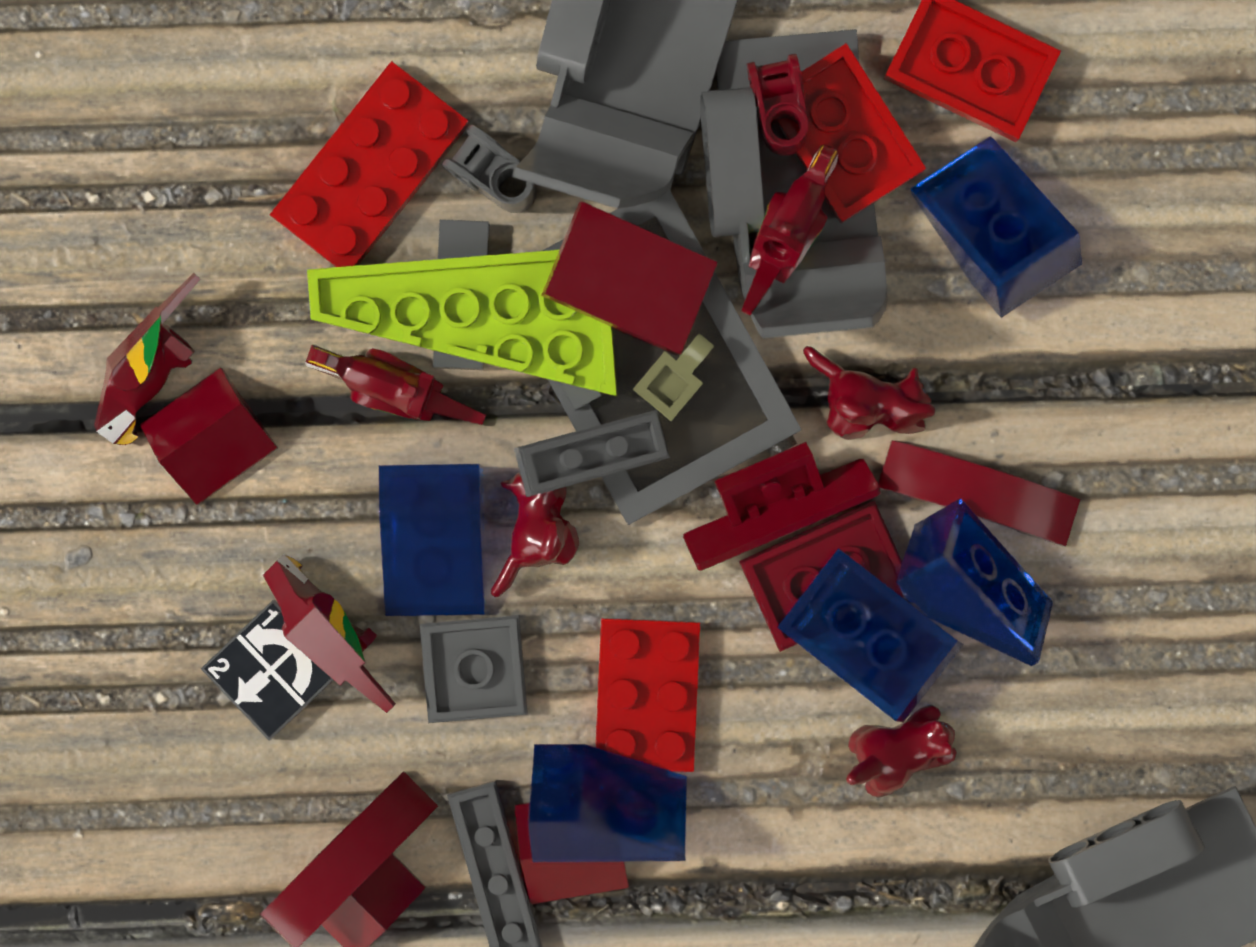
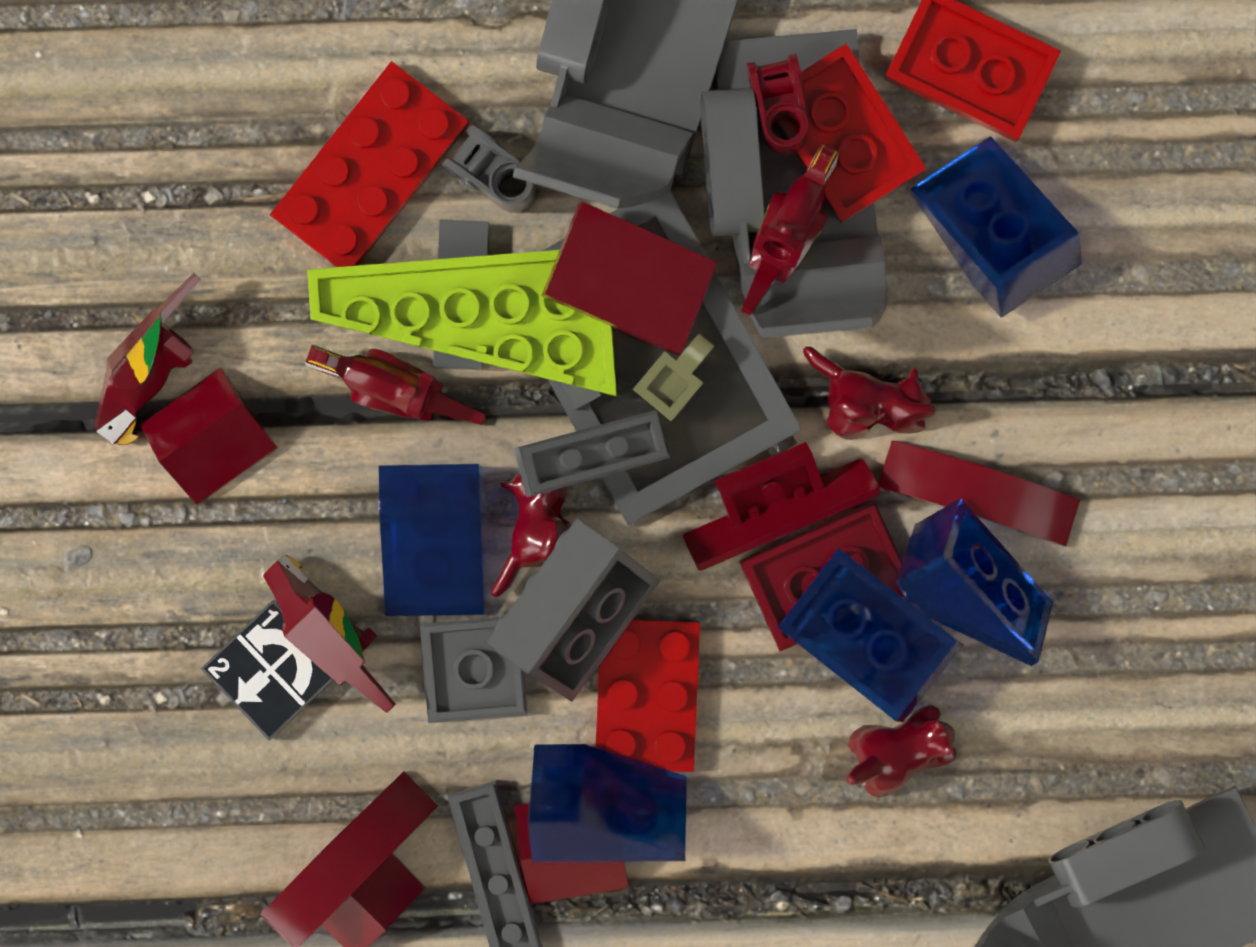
none -> dark grey brick [487,518,661,702]

